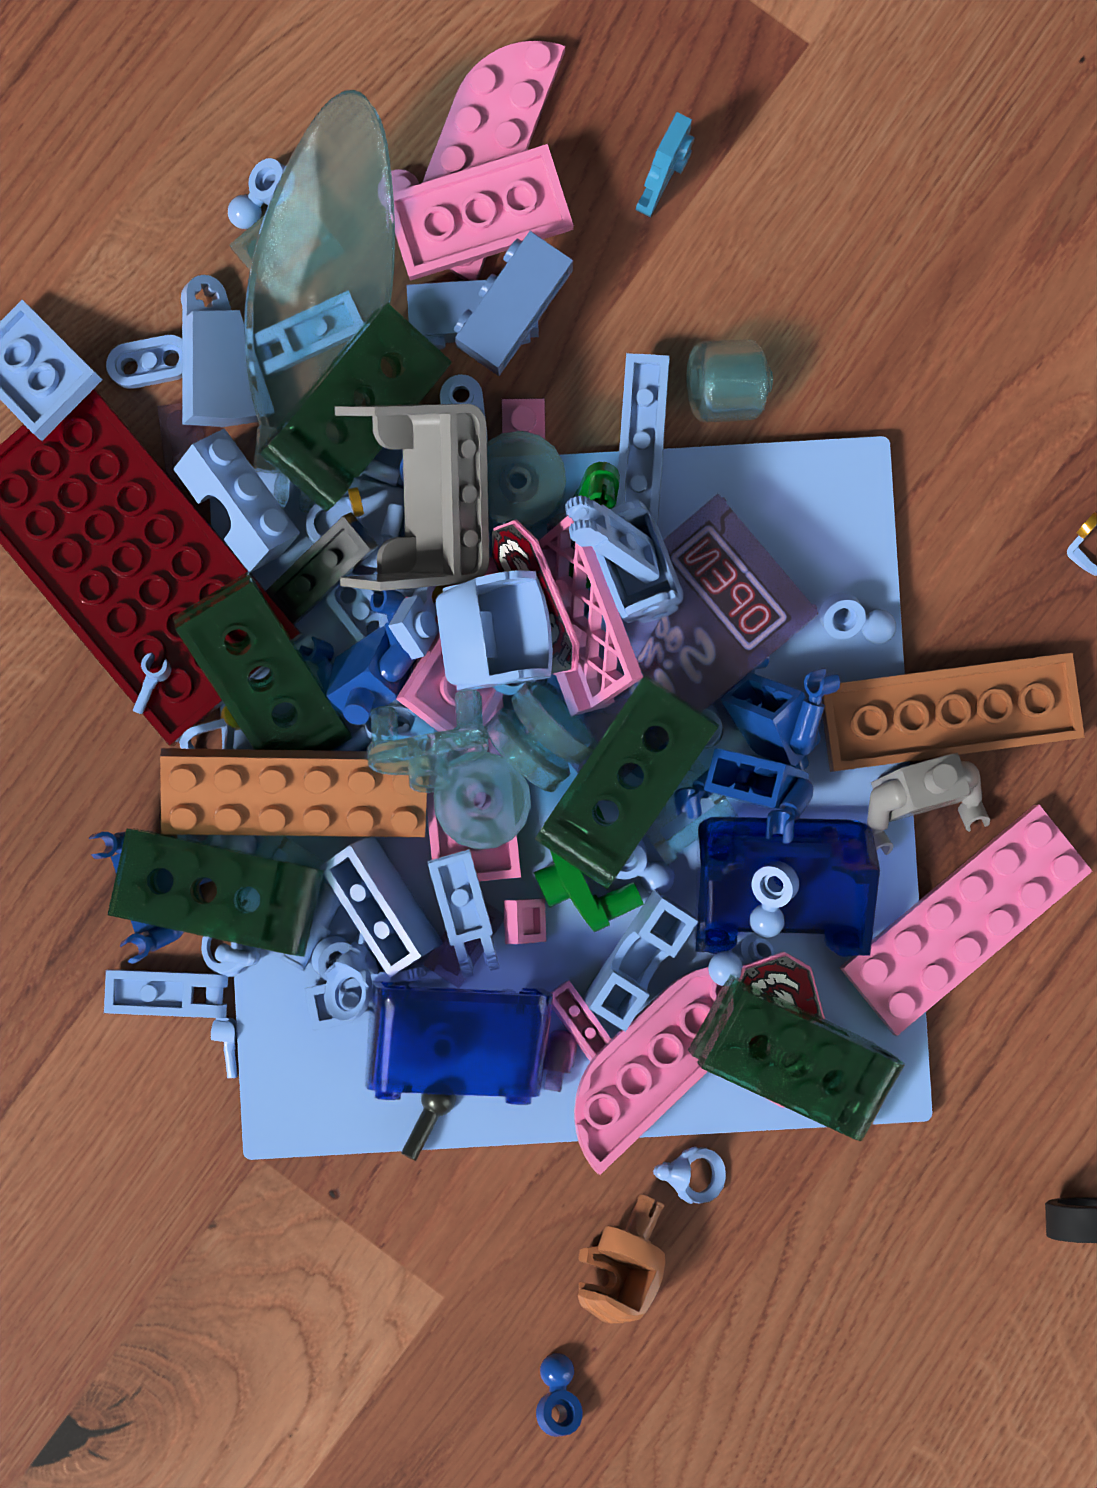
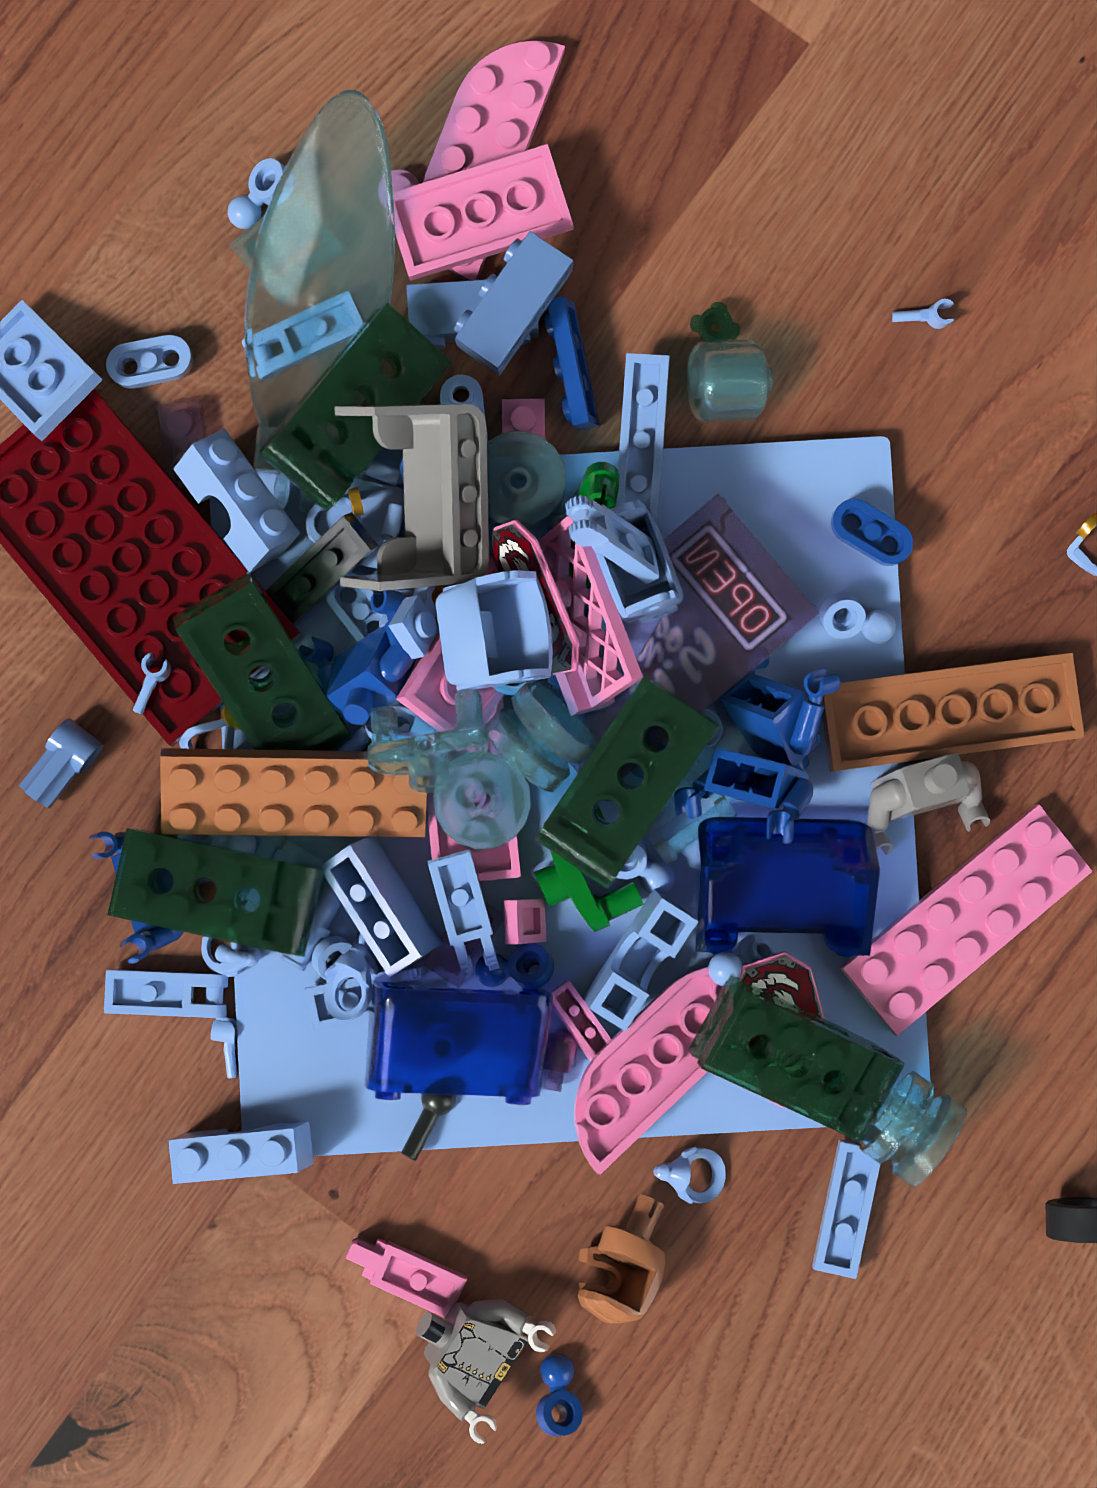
light blue piece [181,275,273,427] -> none
dark azure wing [635,112,695,217] -> none
light blue plate [750,861,799,938] -> none
none -> medium blue piece [19,718,104,808]
none -> light blue arch [168,1121,314,1184]
none -> bright pink hinge [345,1237,467,1318]
none -> light grey torso [416,1299,556,1444]
none -> blue plate [475,943,554,990]
none -> blue plate [545,296,600,431]
none -> clear green plate [690,302,740,353]
none -> light blue plate [812,1140,883,1279]
none -> blue plate [831,499,913,566]
none -> clear light blue wheel [859,1071,967,1187]
none -> light blue hand [892,299,954,329]

